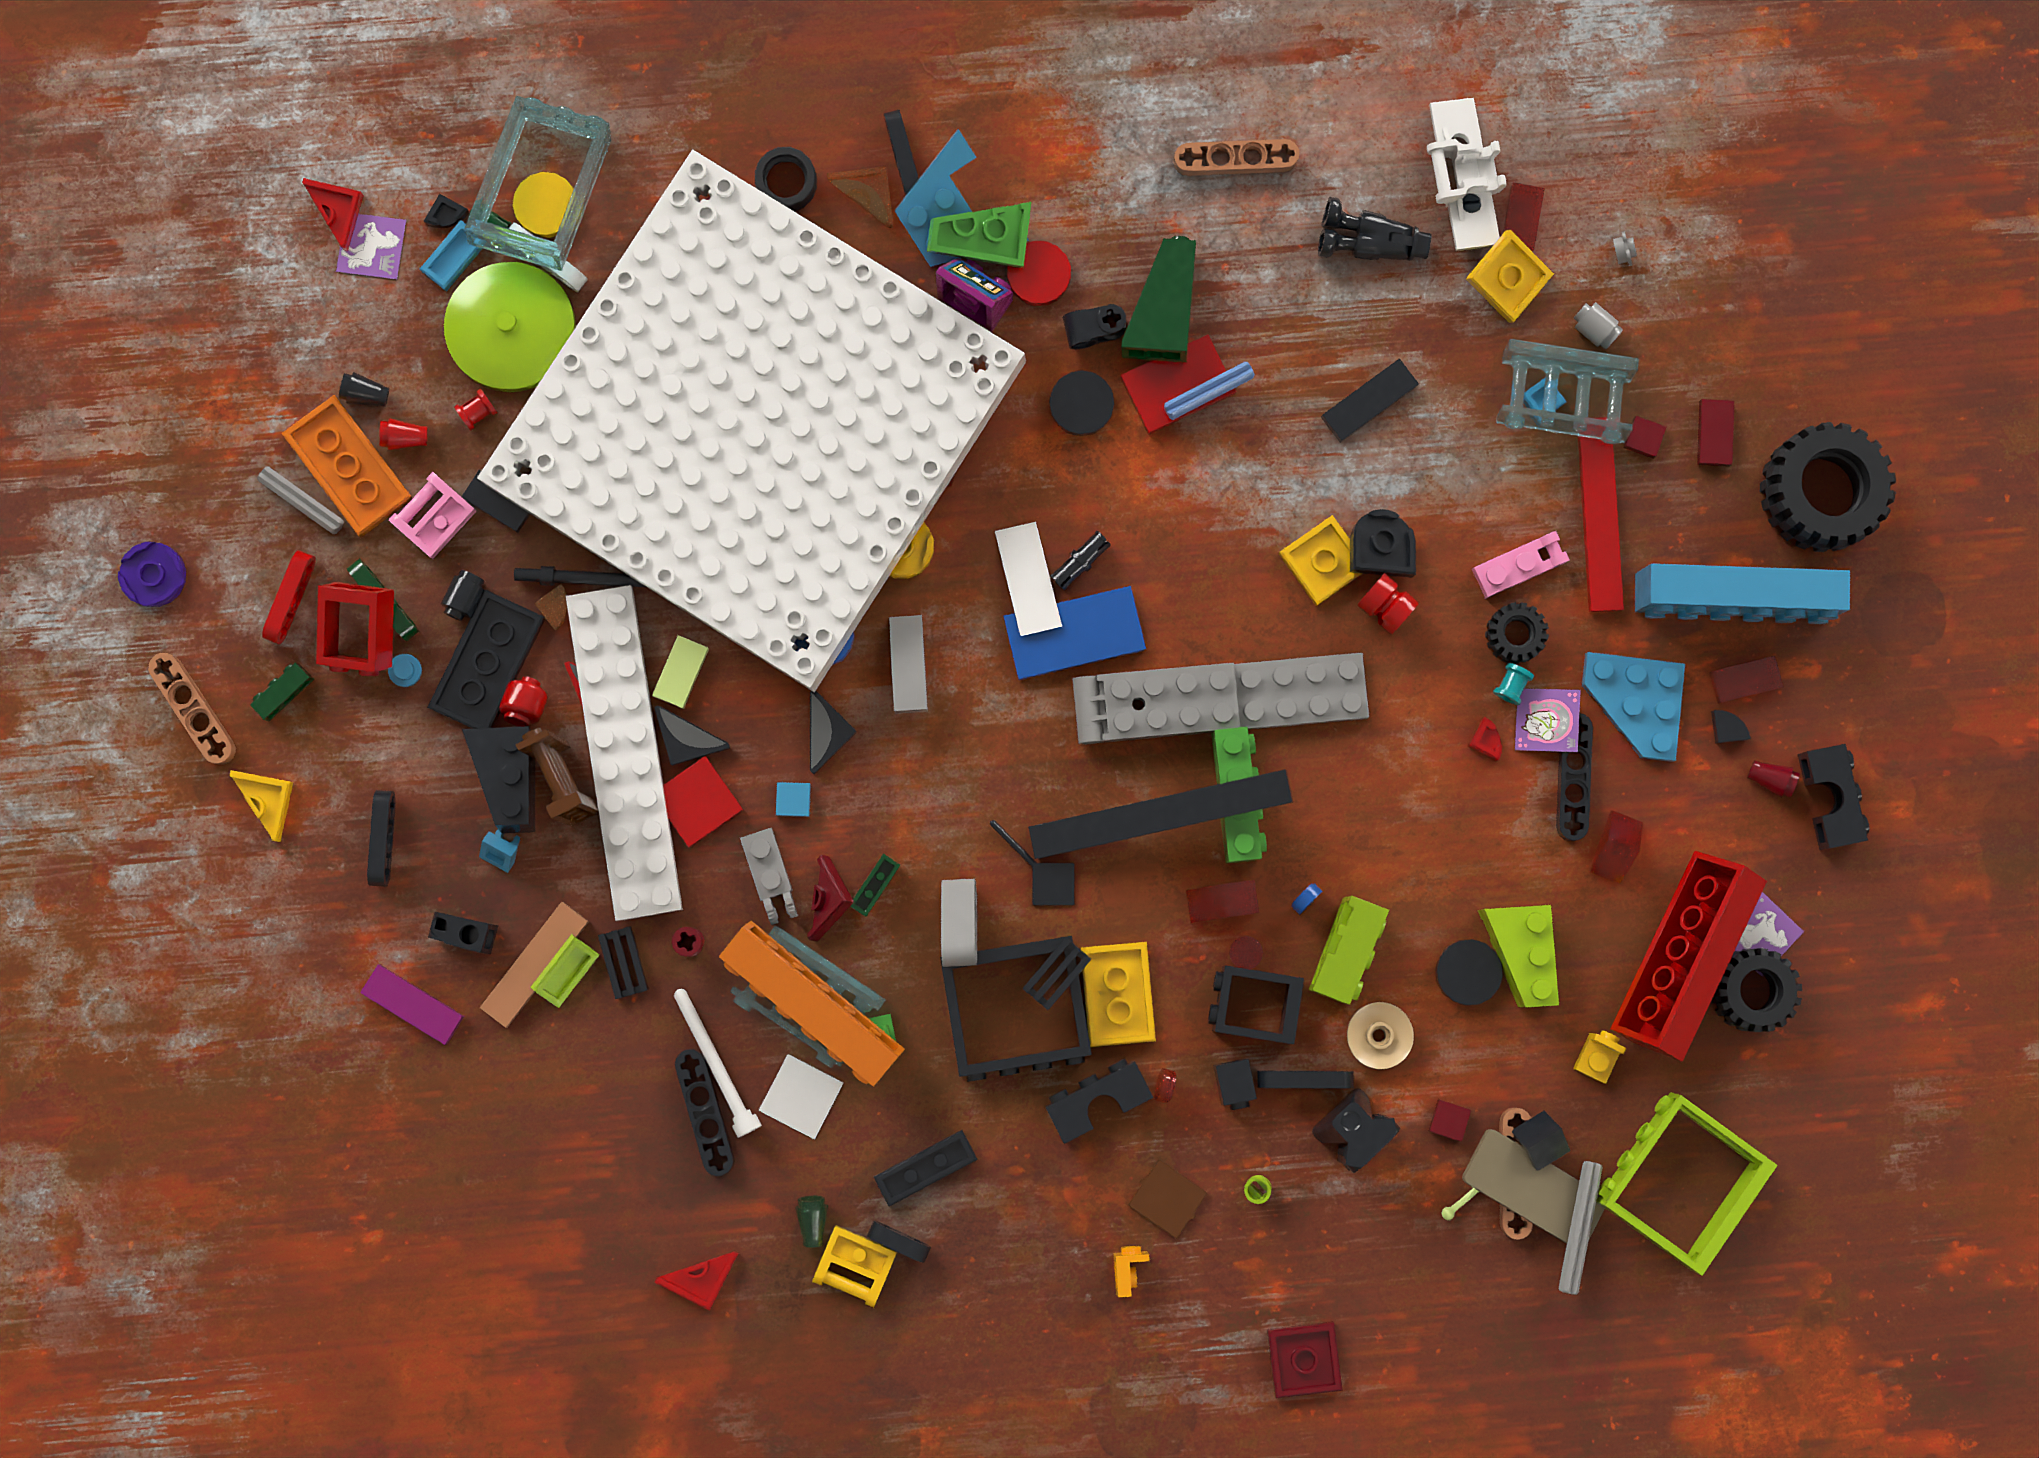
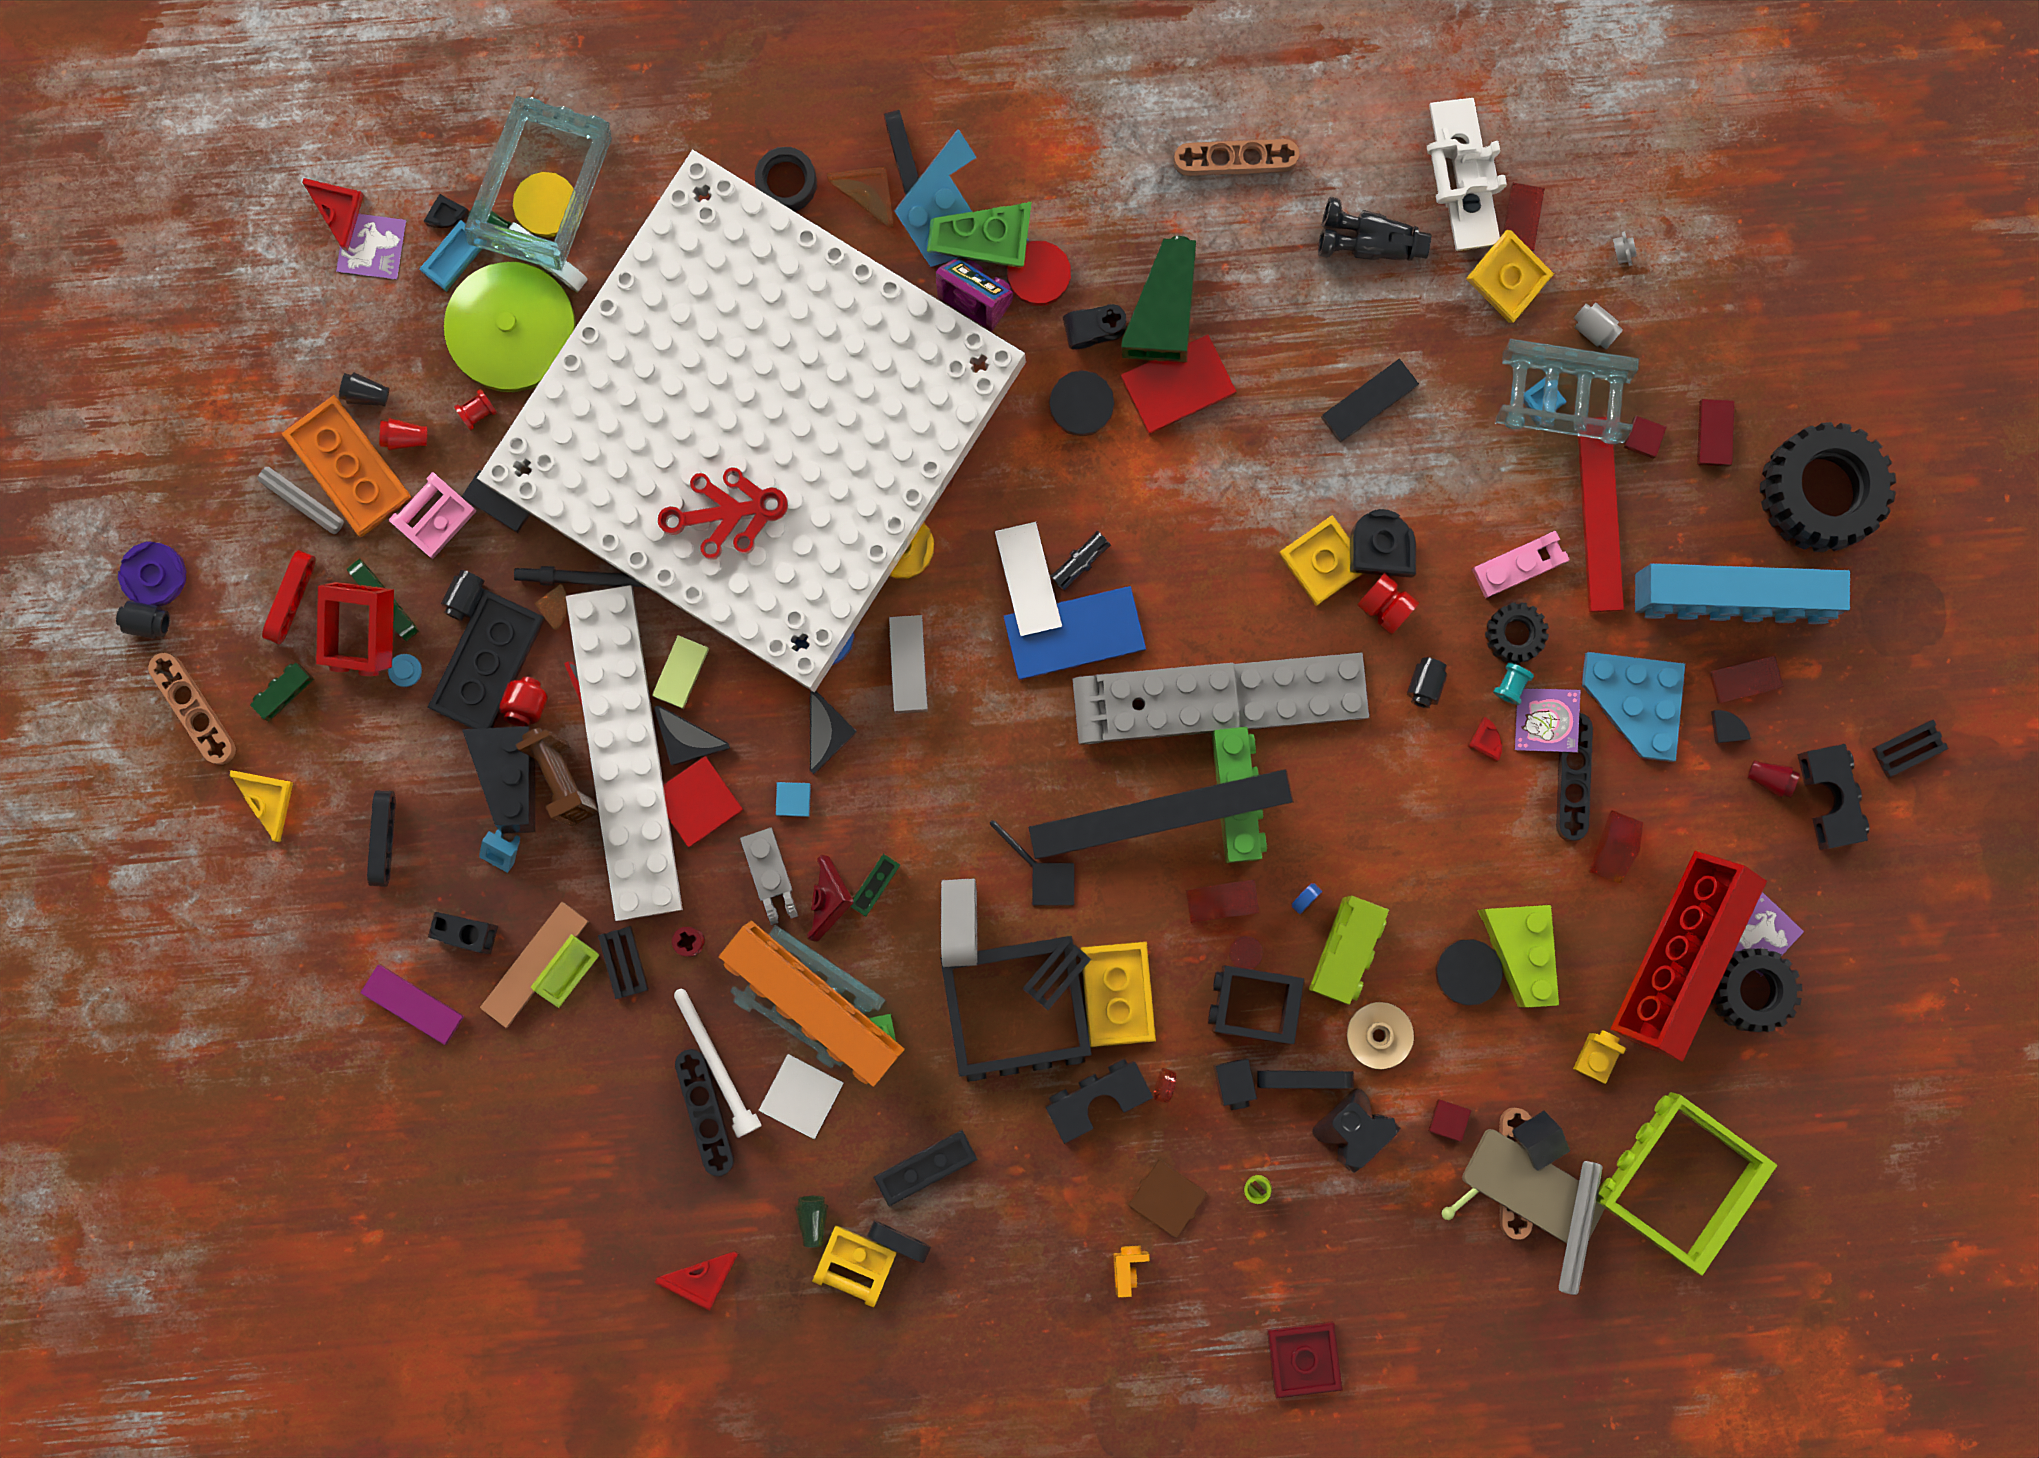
medium blue axle [1164,362,1254,420] -> none
none -> black brick [116,601,170,639]
none -> red plant [658,467,788,560]
none -> black brick [1407,657,1448,708]
none -> black tile [1872,719,1949,778]

